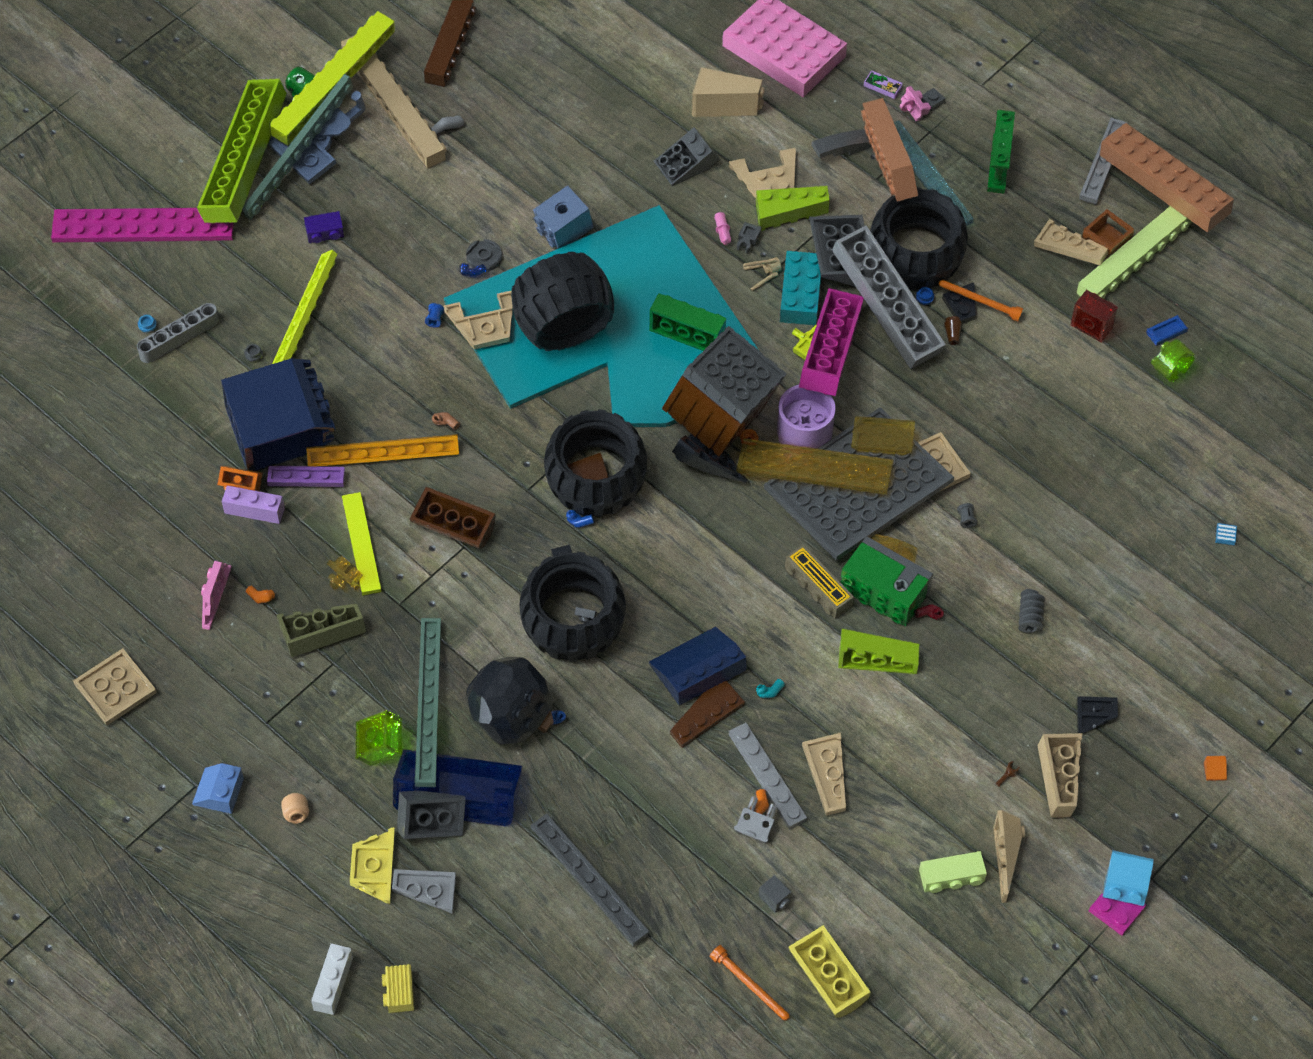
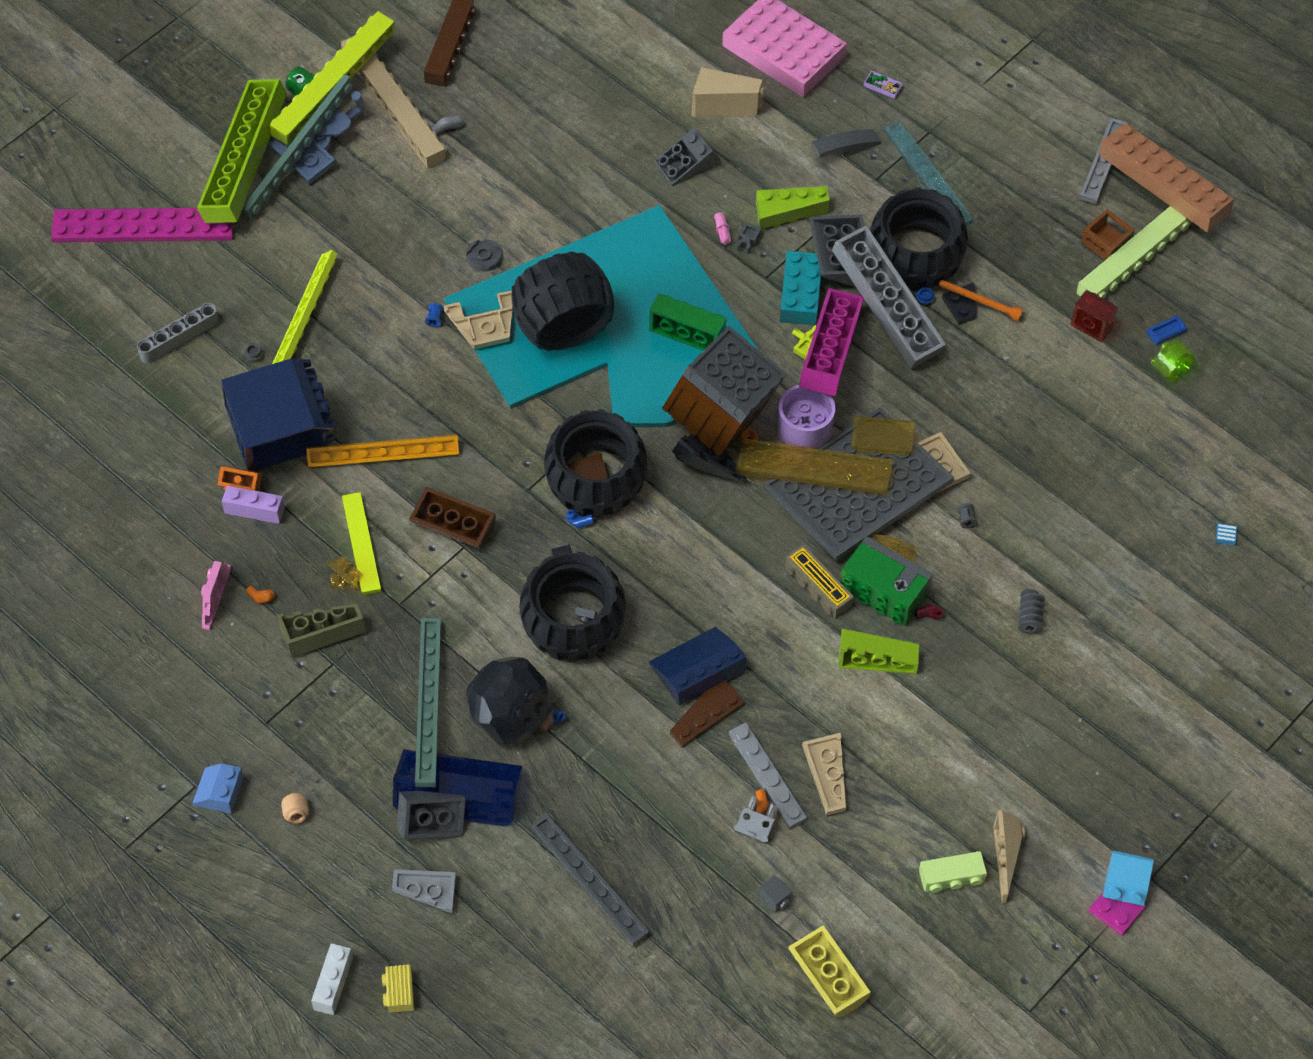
tan plate [73,648,157,726] -> none
dark azure plate [138,315,157,332] -> none
medium lavender plate [267,466,345,487] -> none
dark purple brick [304,211,344,244] -> none
light yellow wing [350,828,395,904] -> none
clear neon green brick [355,710,402,766] -> none
nougat arm [432,412,460,430] -> none
clear blue arm [460,263,487,278] -> none
sand blue brick [533,185,594,249] -> none
orange piece [709,945,789,1020] -> none
tan wing [729,148,796,198] -> none
tan plant [743,257,782,291] -> none
teal arm [756,679,785,698] -> none
nougat brick [861,98,918,201] -> none
bright pink hips [900,86,931,121] -> none
dark grey plate [921,88,945,111] -> none
reddish brown cone [944,316,962,345] -> none
green fence [987,110,1015,194] -> none
reddish brown hand [995,761,1020,787] -> none
tan wing [1034,219,1108,265] -> none
tan wedge [1037,733,1082,818] -> none
black wing [1077,696,1118,734] -> none
orange slope [1204,756,1227,781] -> none

